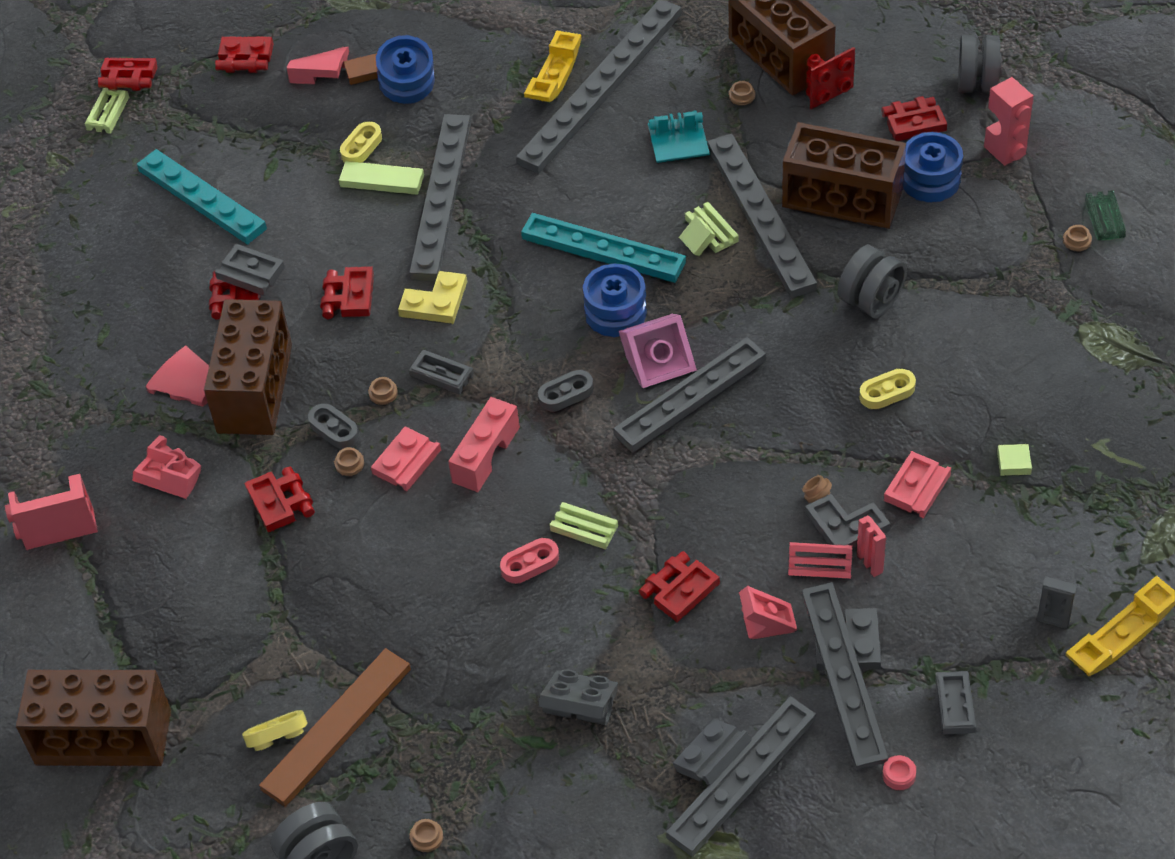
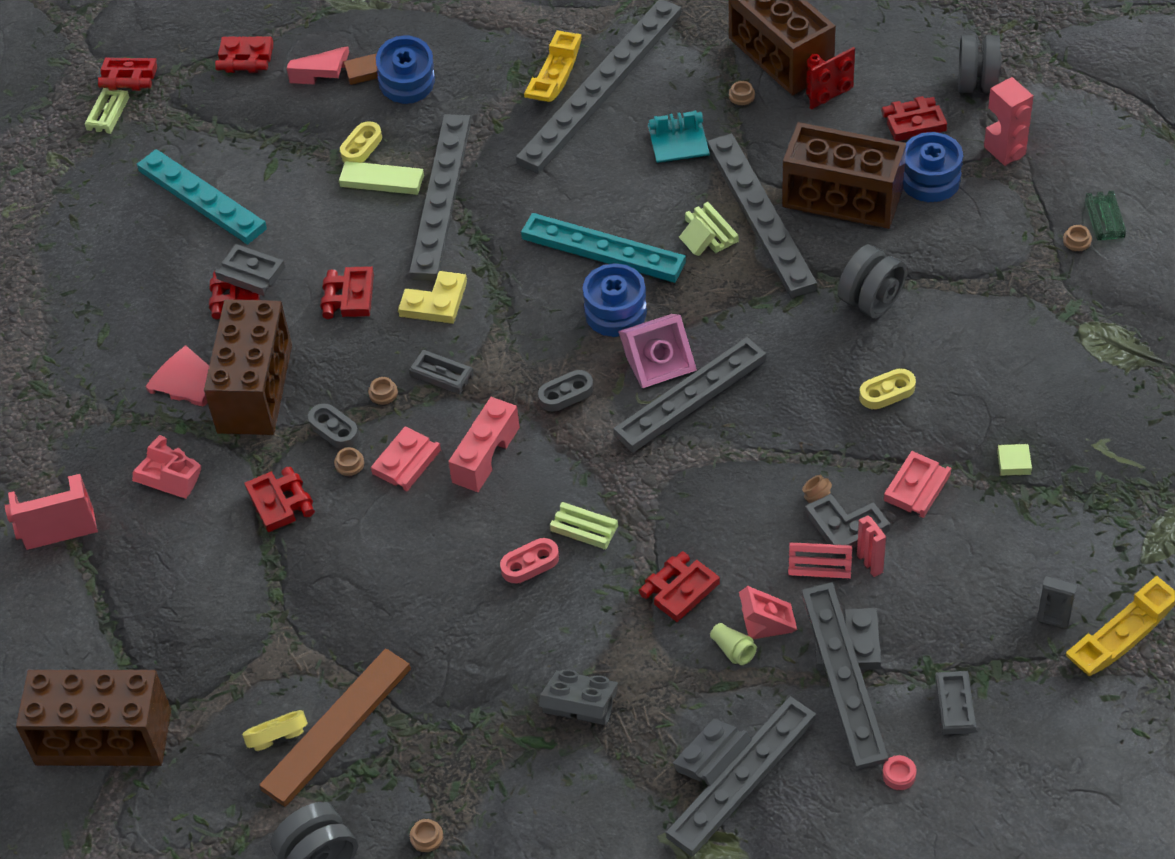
none -> yellowish green cone [710,623,757,665]

